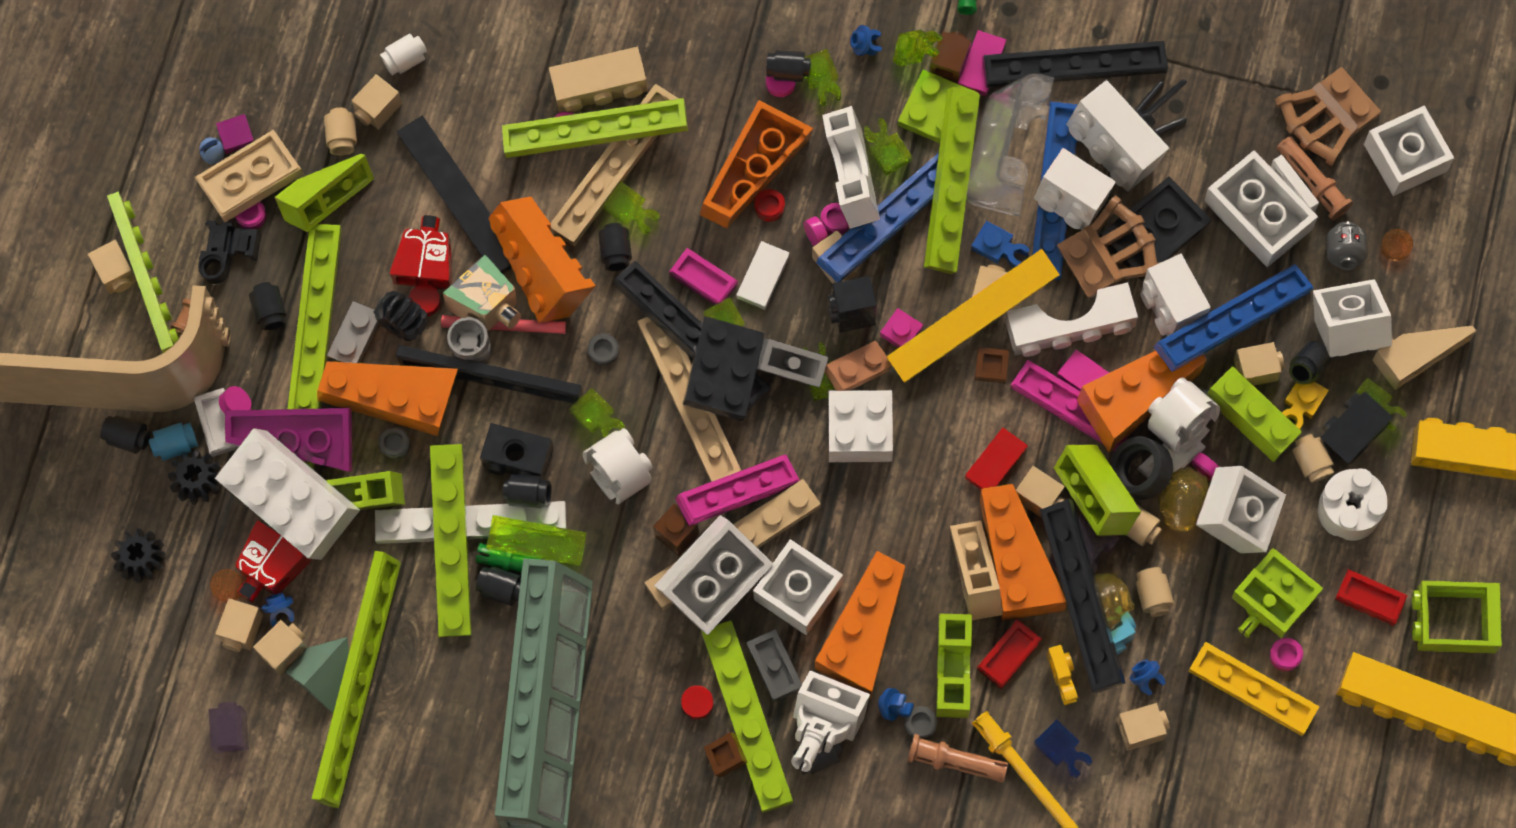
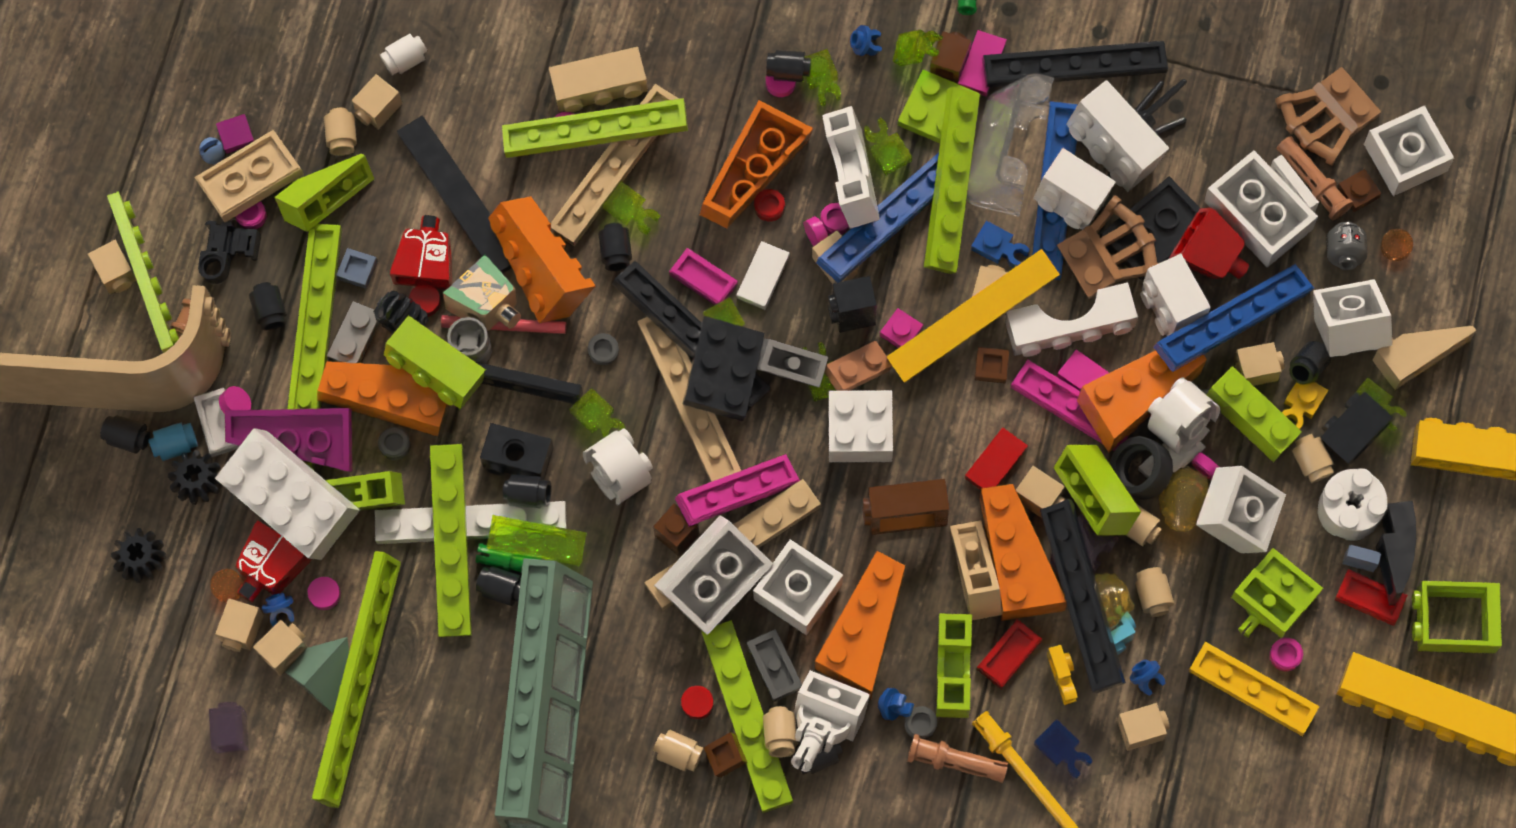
none -> dark pink tile [308,577,341,610]
none -> sand blue tile [336,248,378,289]
none -> lime brick [384,315,486,409]
none -> tan brick [653,730,704,772]
none -> tan brick [763,706,798,758]
none -> reddish brown window [862,479,949,535]
none -> red torso [1169,208,1249,279]
none -> reddish brown plate [1337,169,1382,212]
none -> sand blue tile [1342,545,1381,572]
none -> black slope [1376,501,1417,606]

